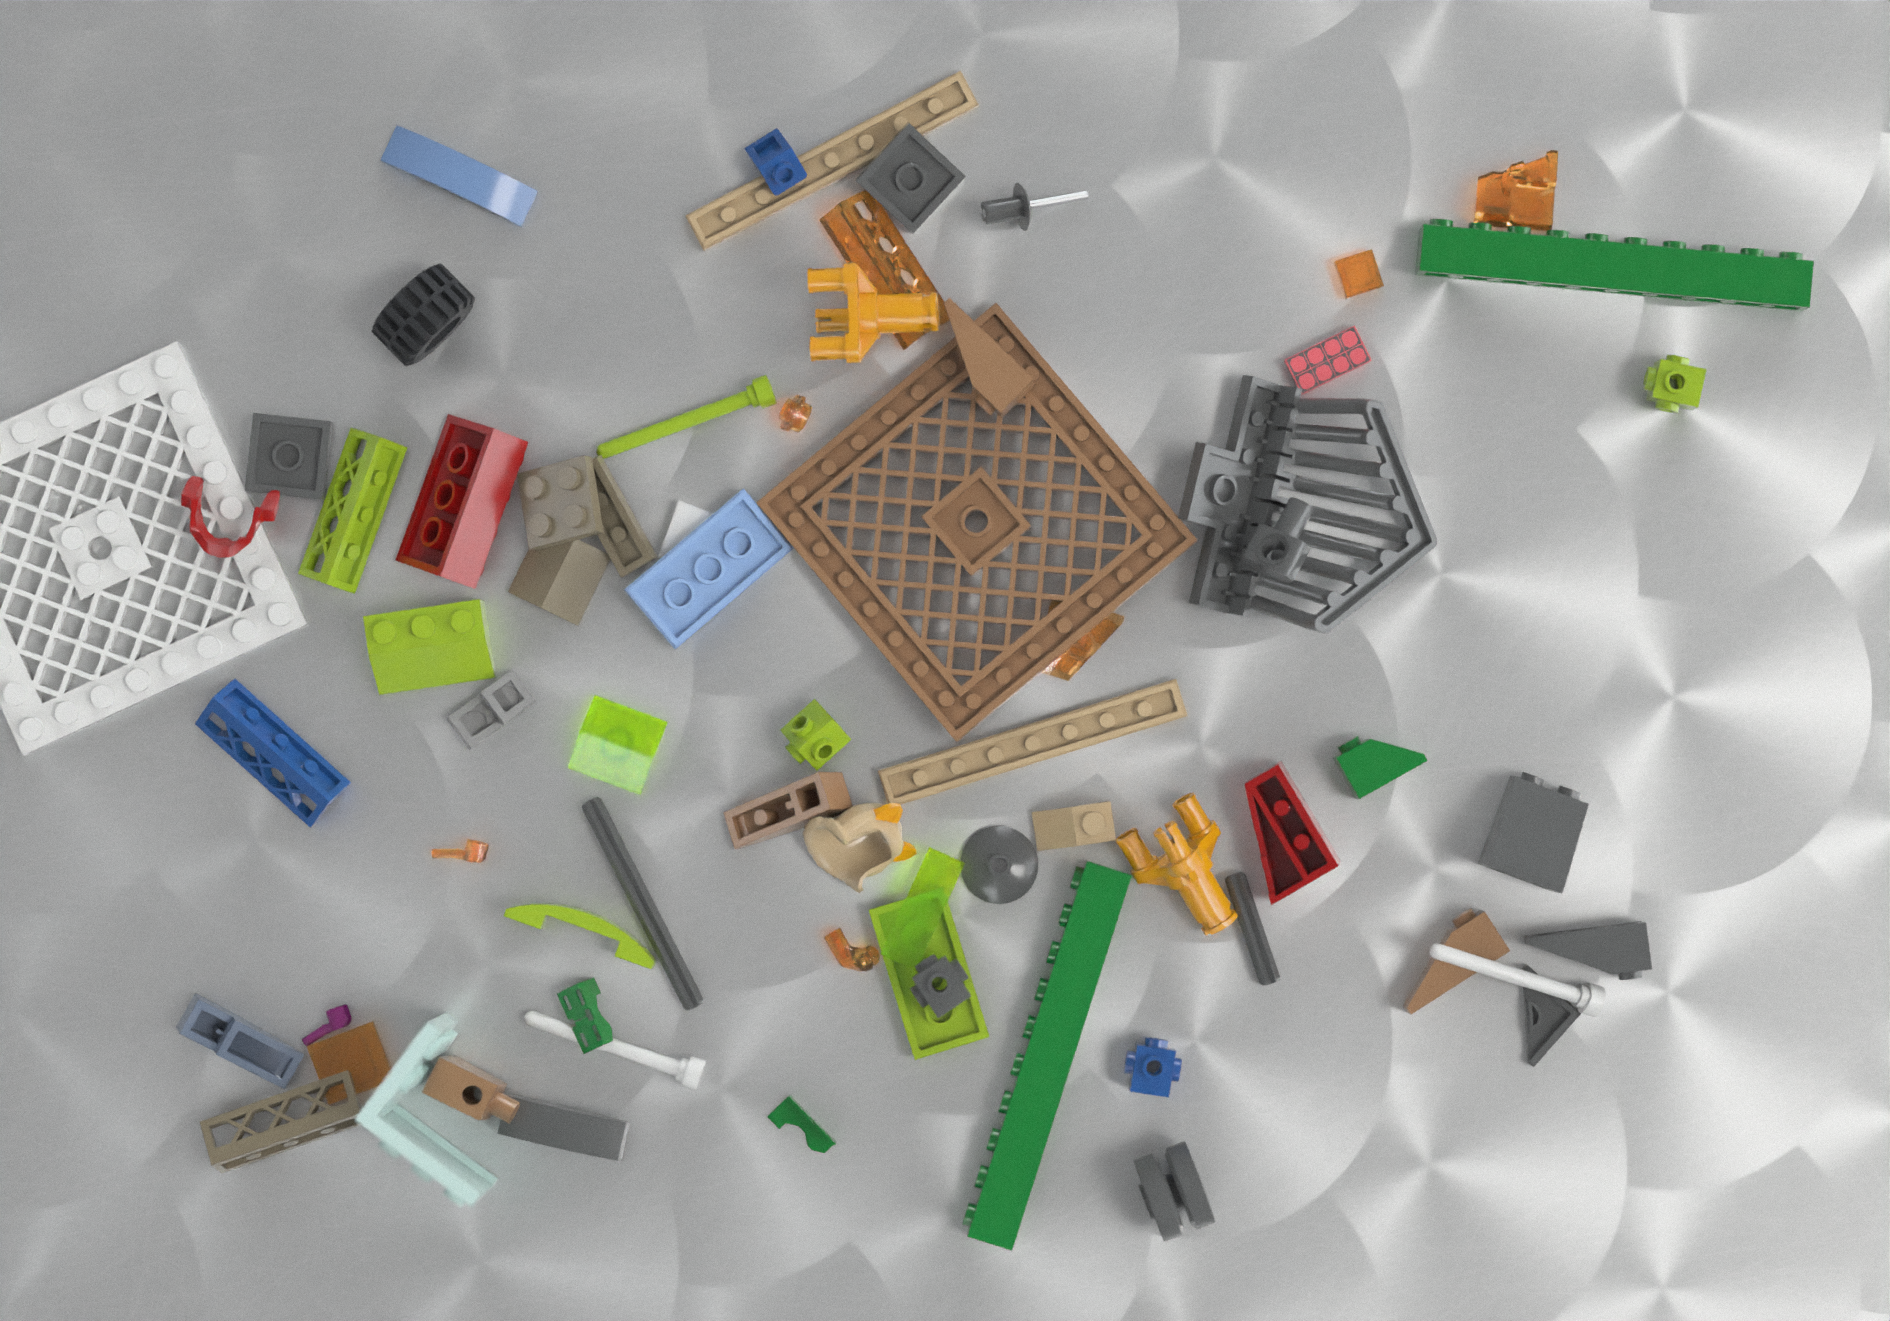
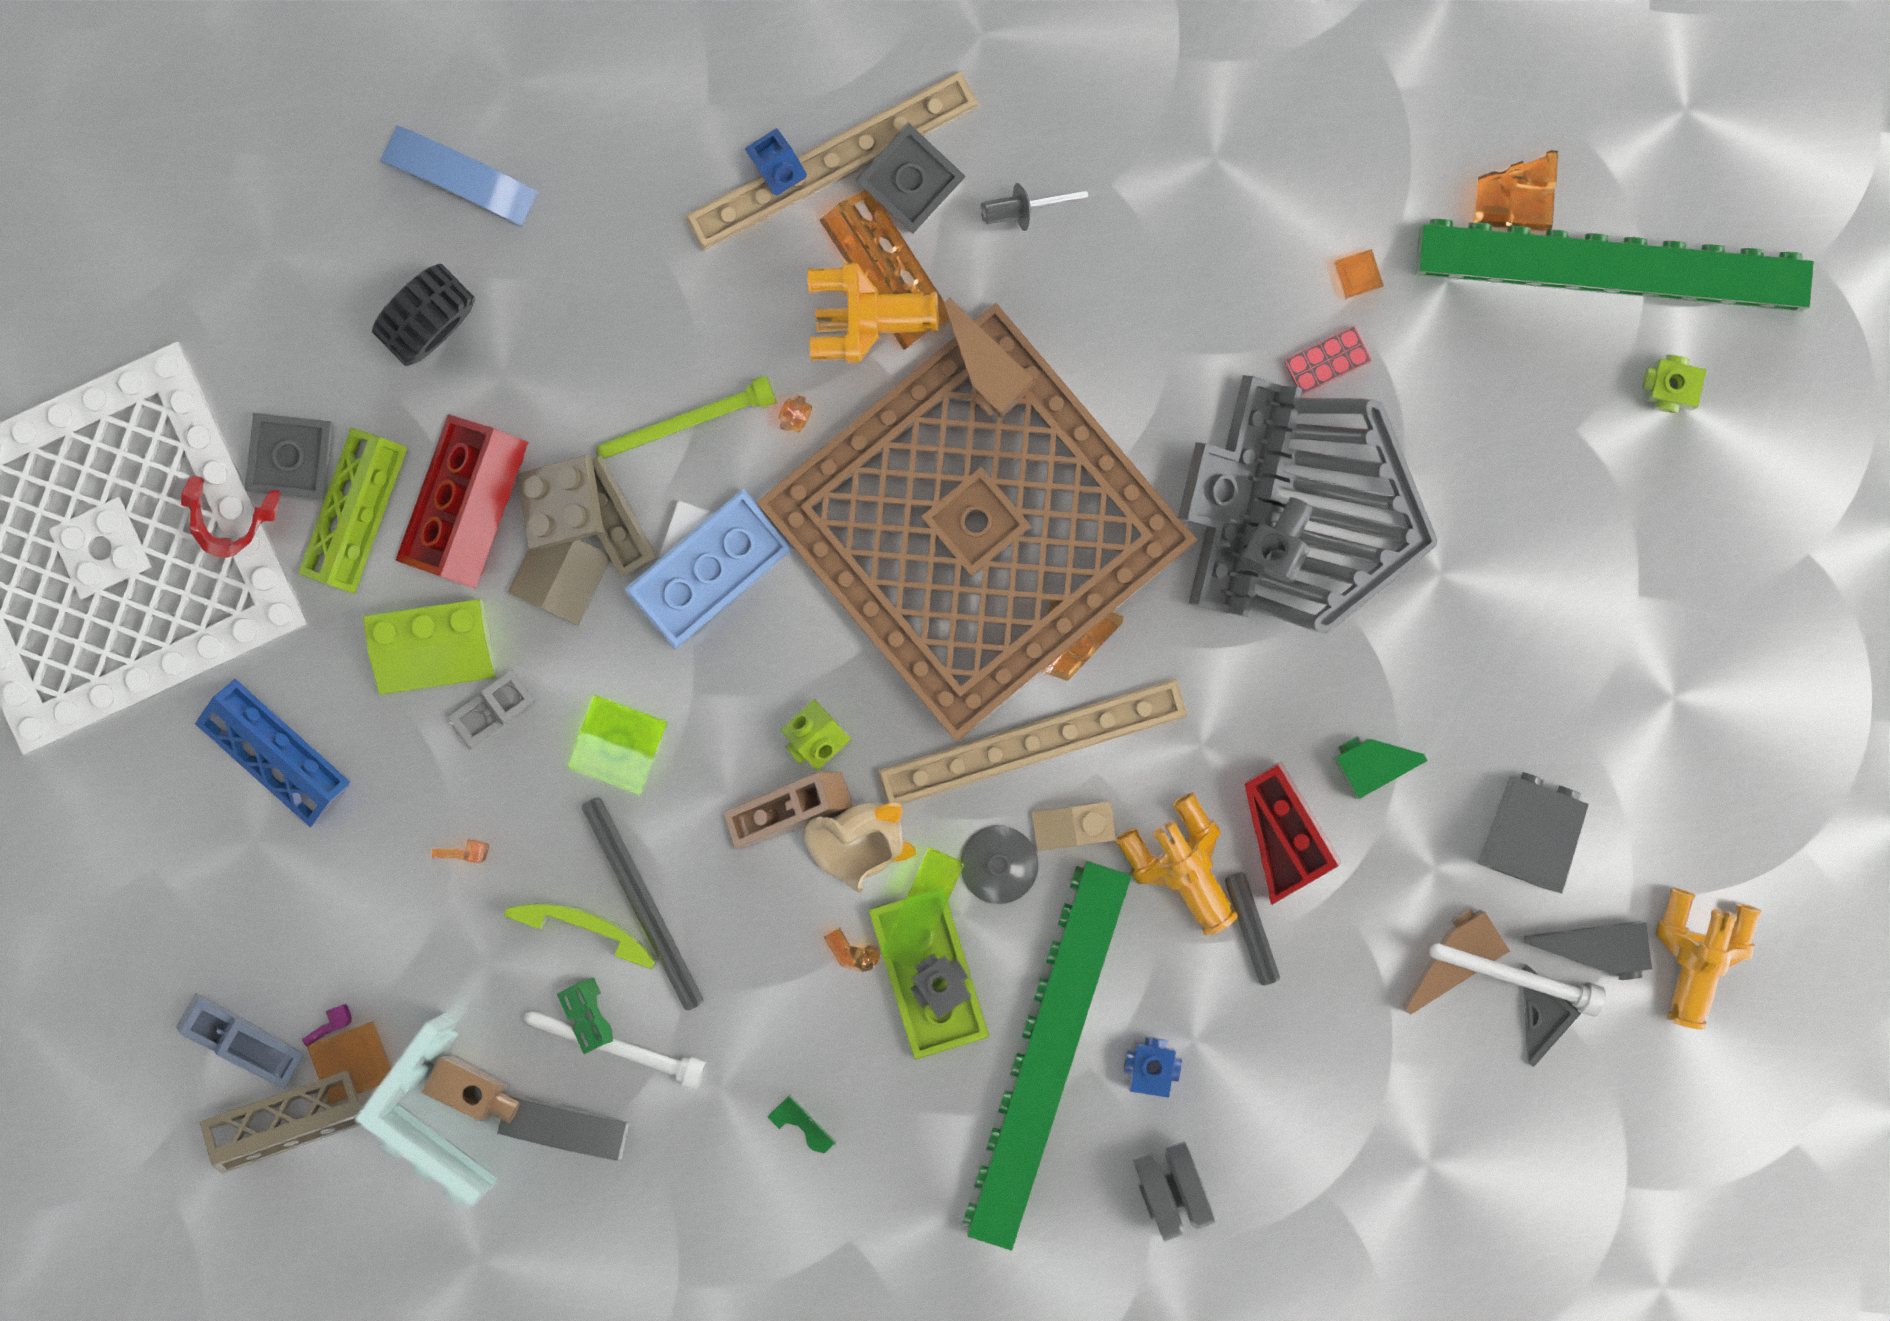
none -> light orange wheel [1655,888,1762,1030]

